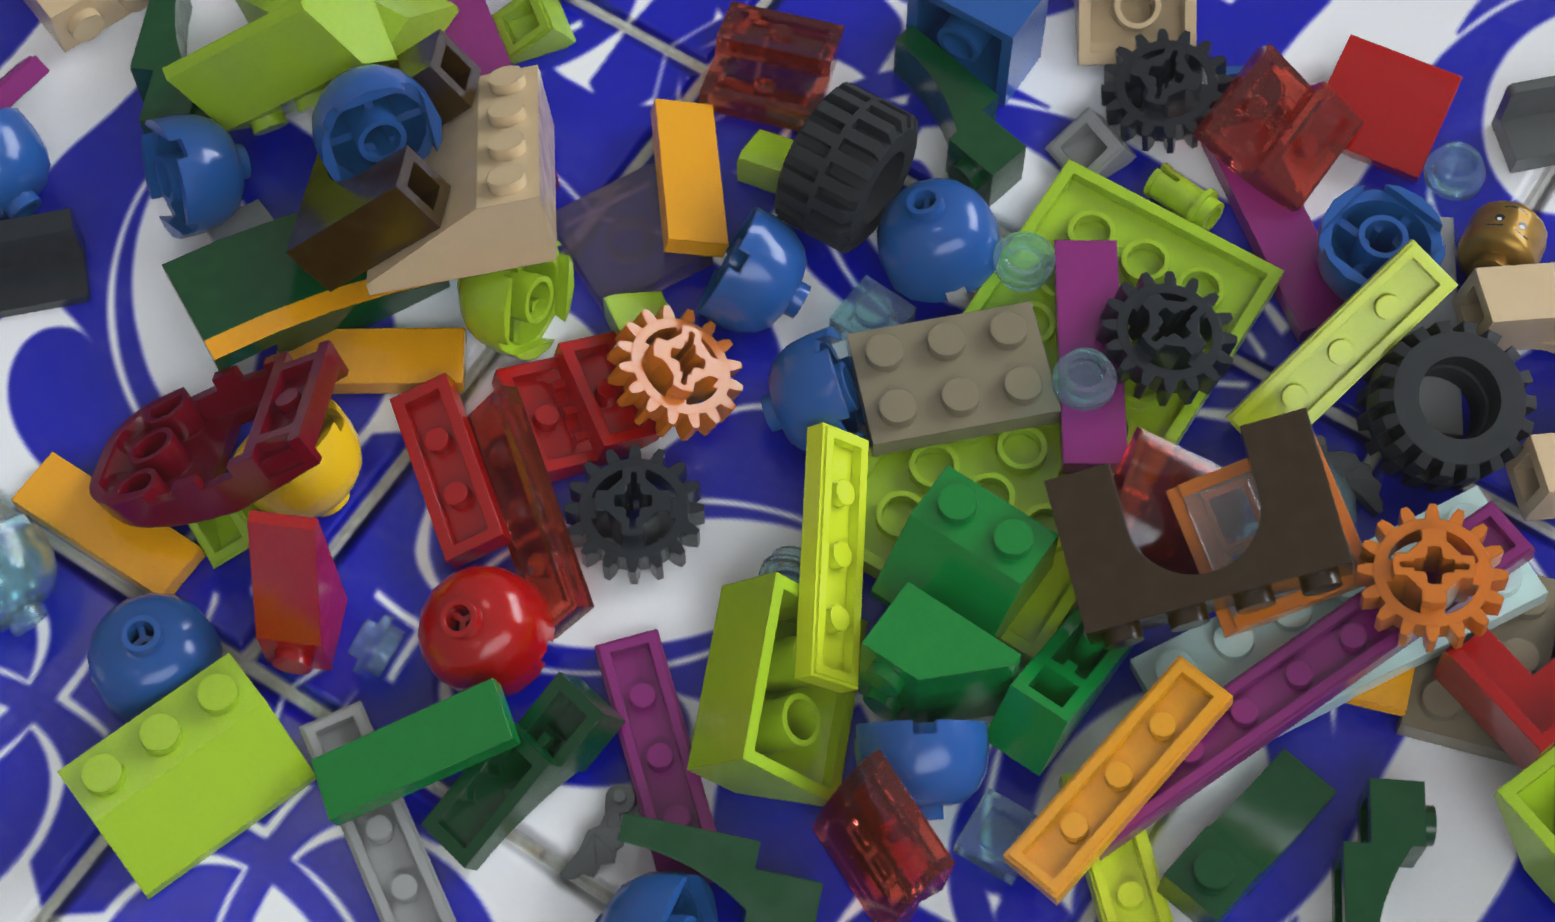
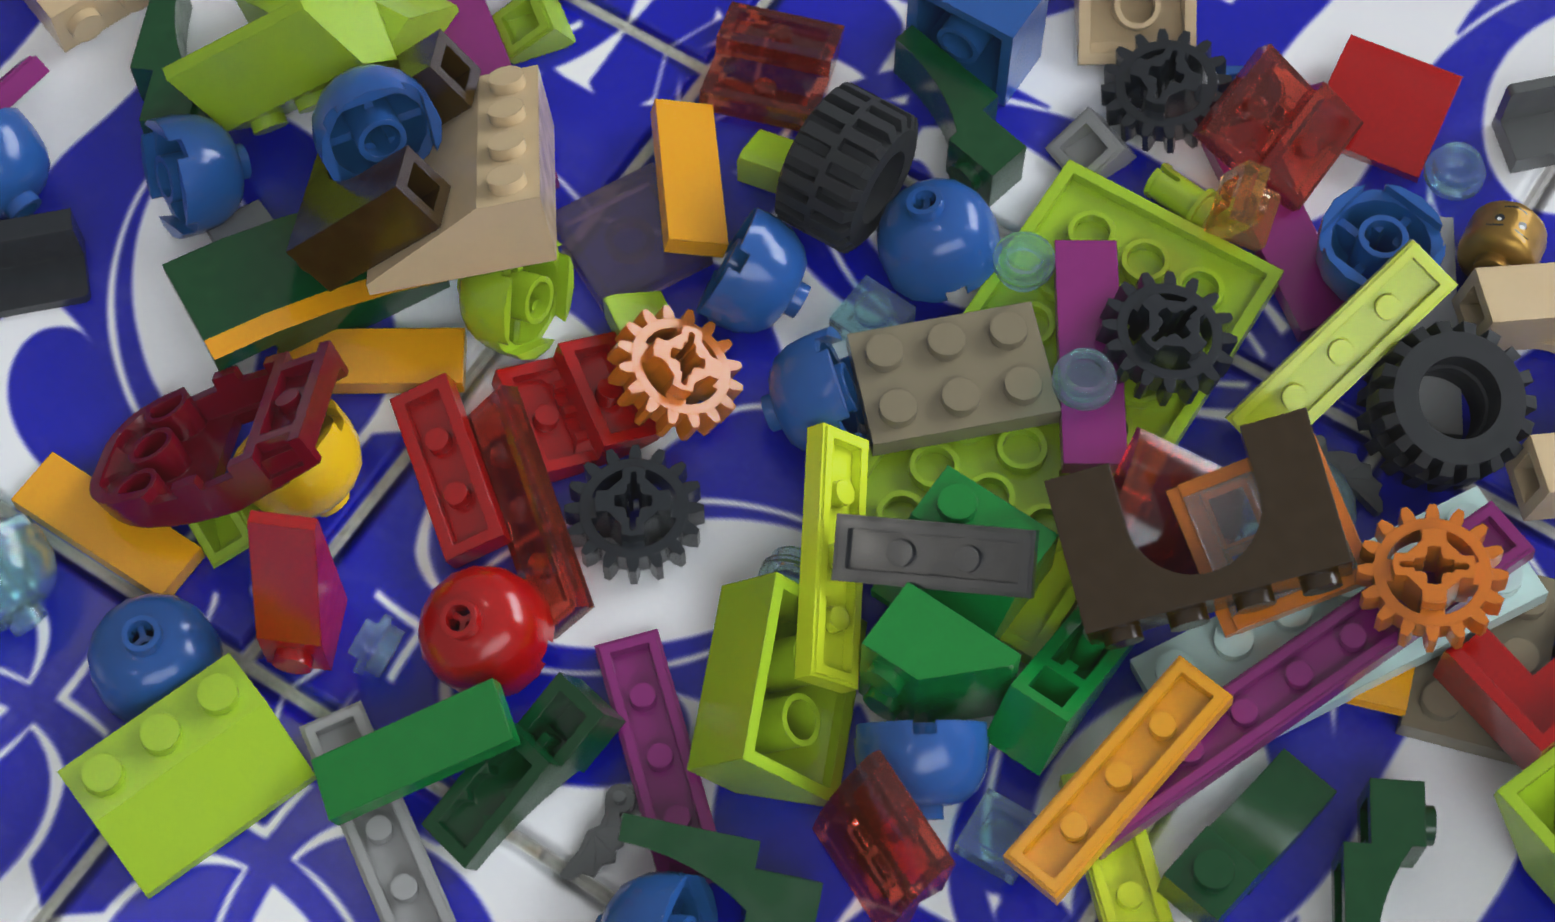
none -> black tile [831,513,1040,599]
none -> clear orange bracket [1204,160,1281,251]

